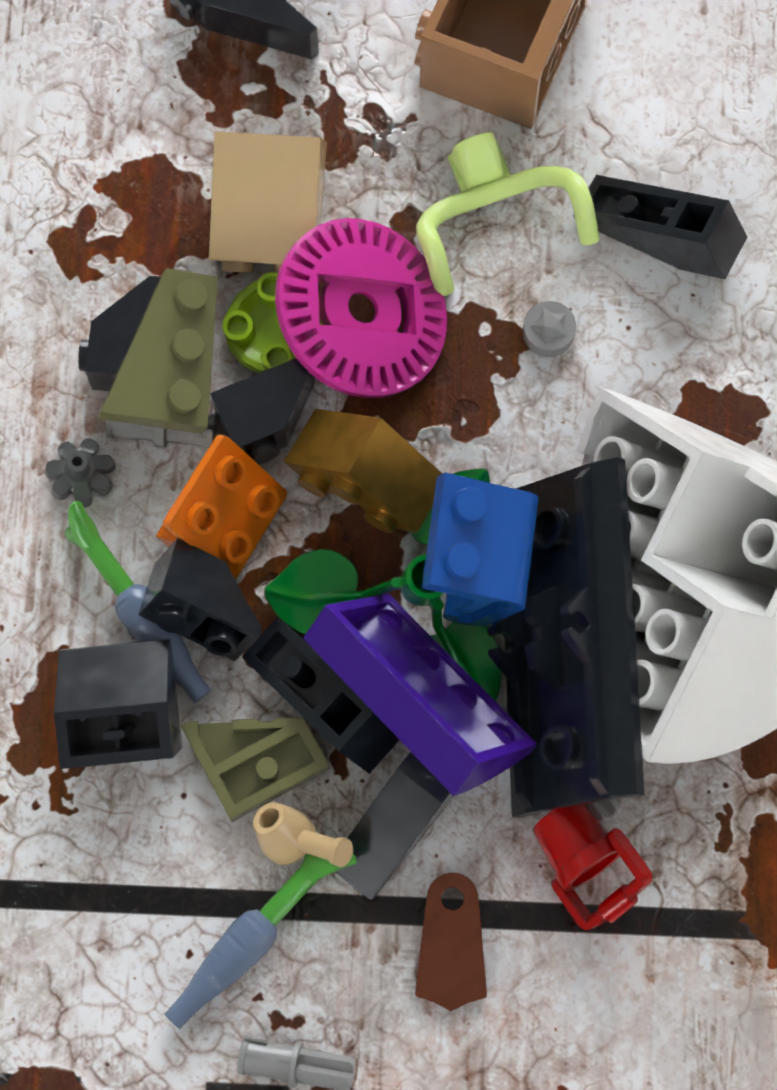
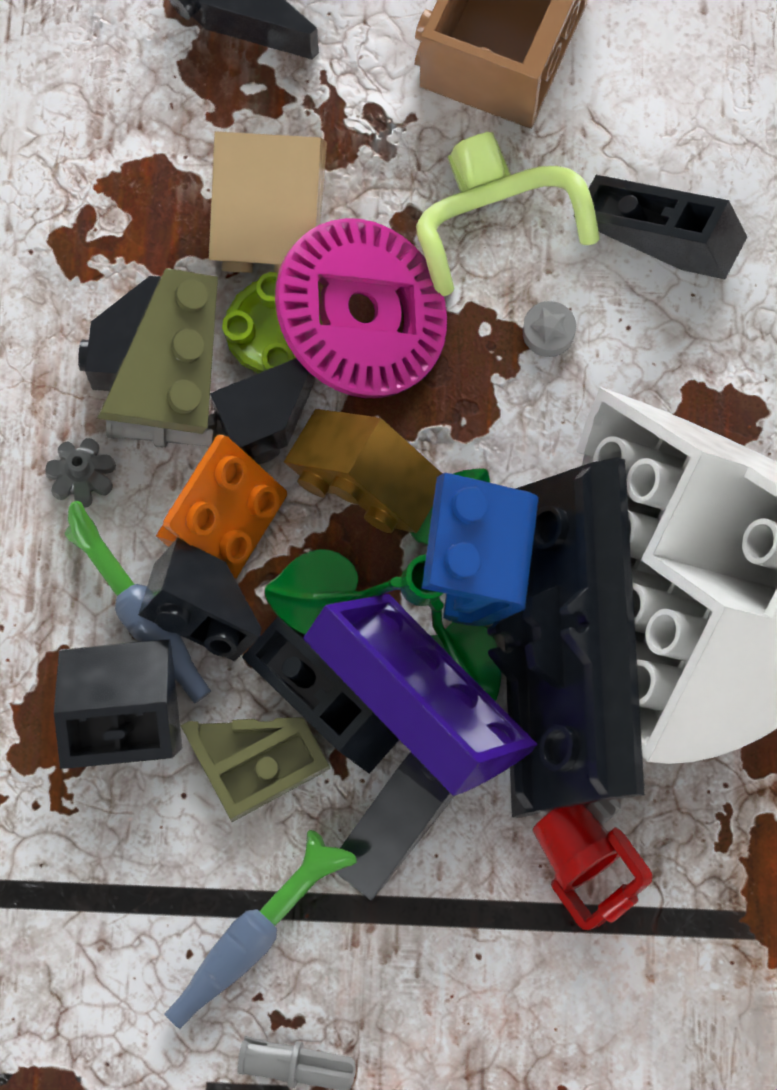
tan bar [253,802,353,867] -> none
copper piece [415,873,487,1011] -> none

